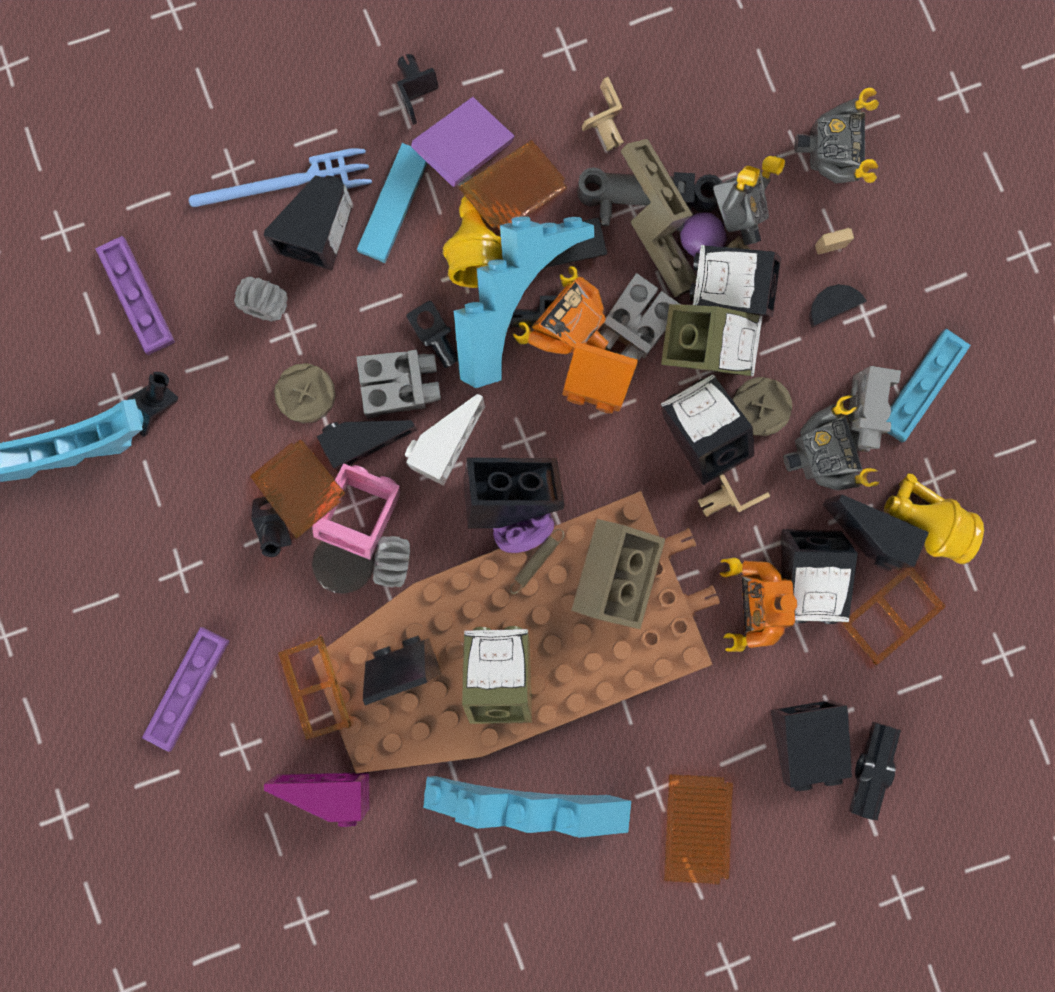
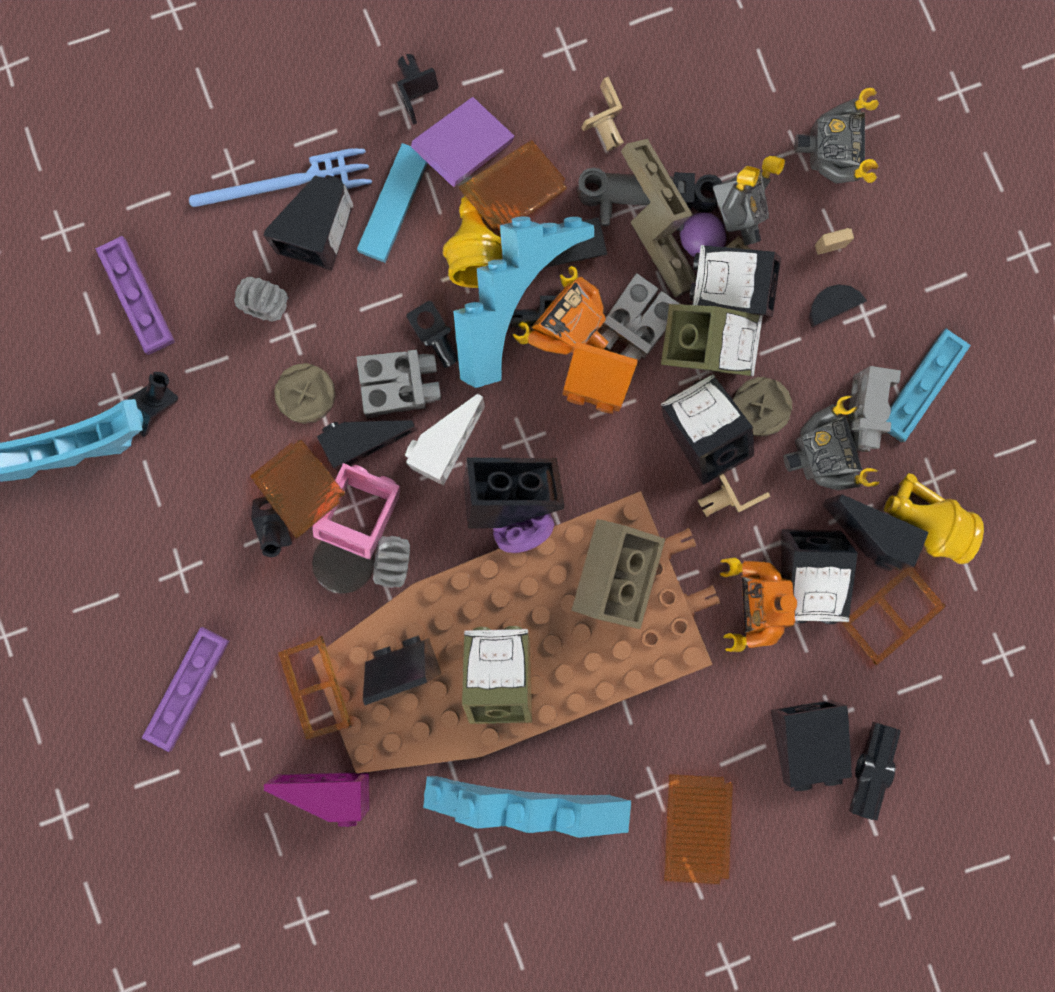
dark tan piece [510,529,564,594] -> none

